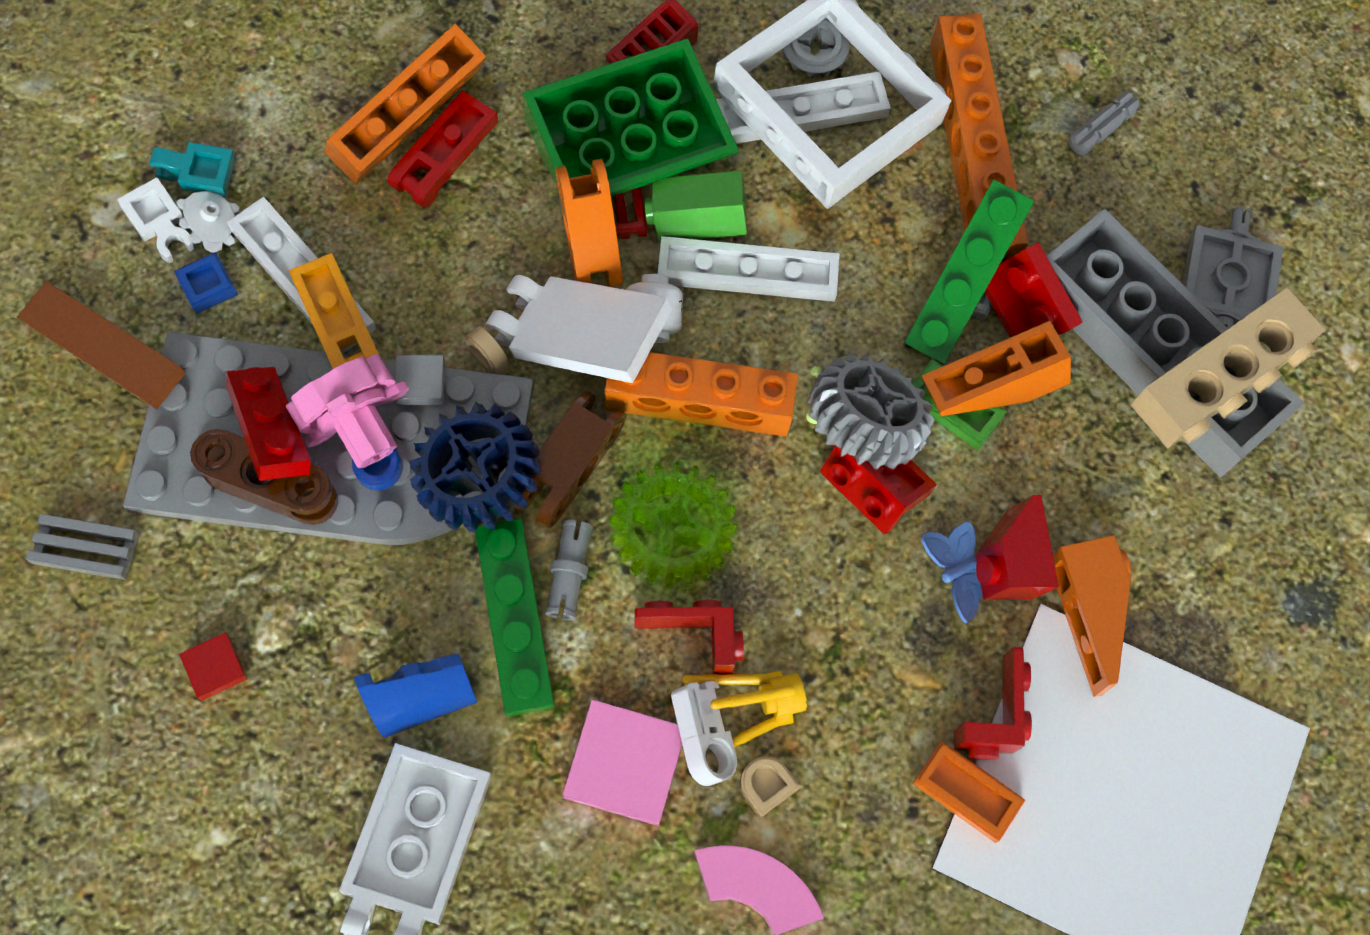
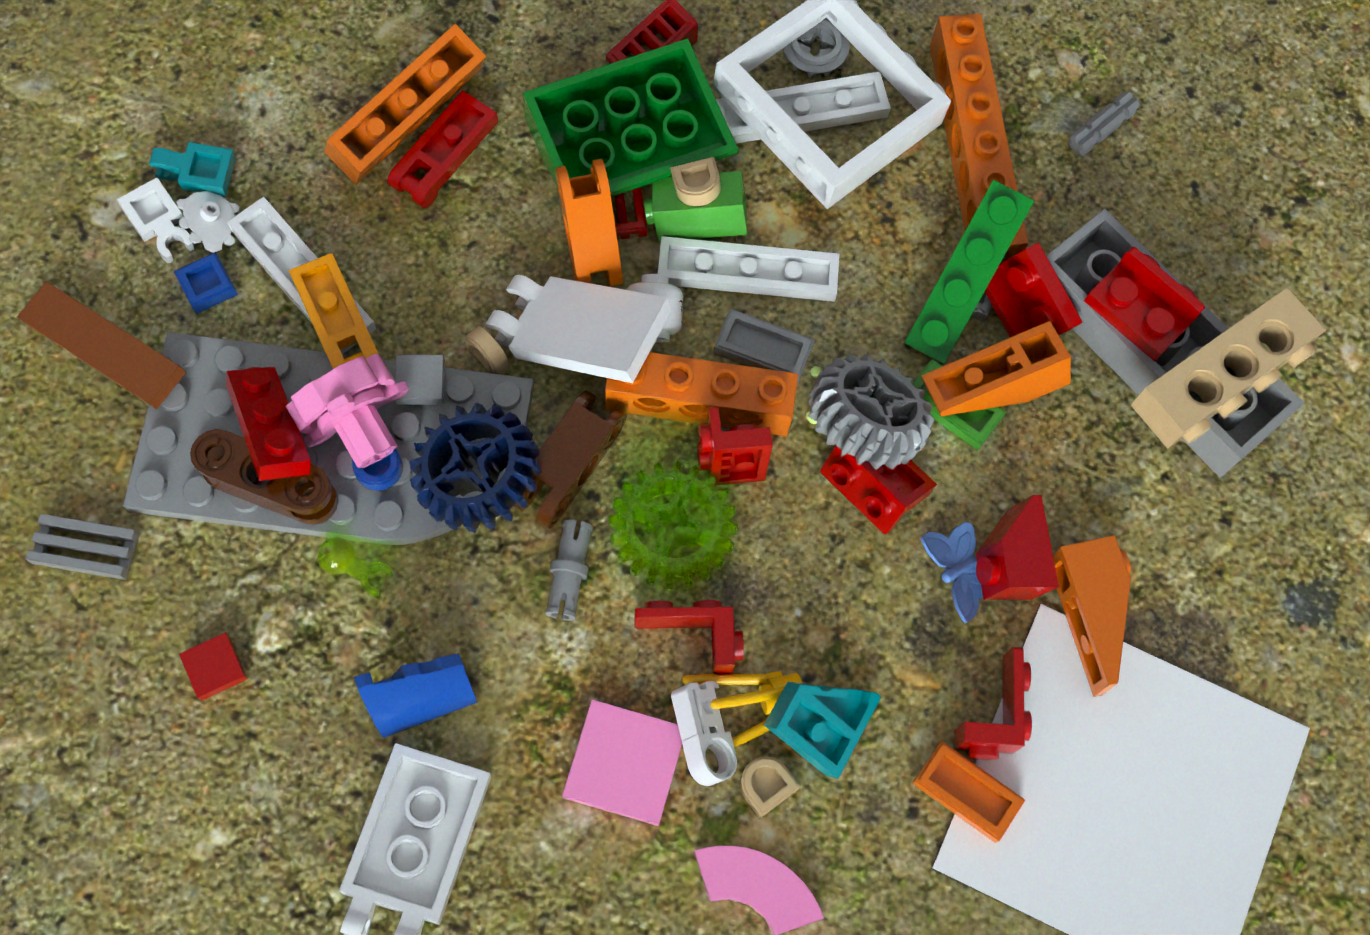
green plate [475,518,555,717] -> none
light grey plate [1182,207,1283,329] -> none
none -> clear neon green arm [317,537,393,598]
none -> tan tile [670,157,721,206]
none -> red bracket [697,406,773,486]
none -> light grey tile [713,309,815,384]
none -> teal wing [764,682,881,779]
none -> red bracket [1084,247,1205,362]

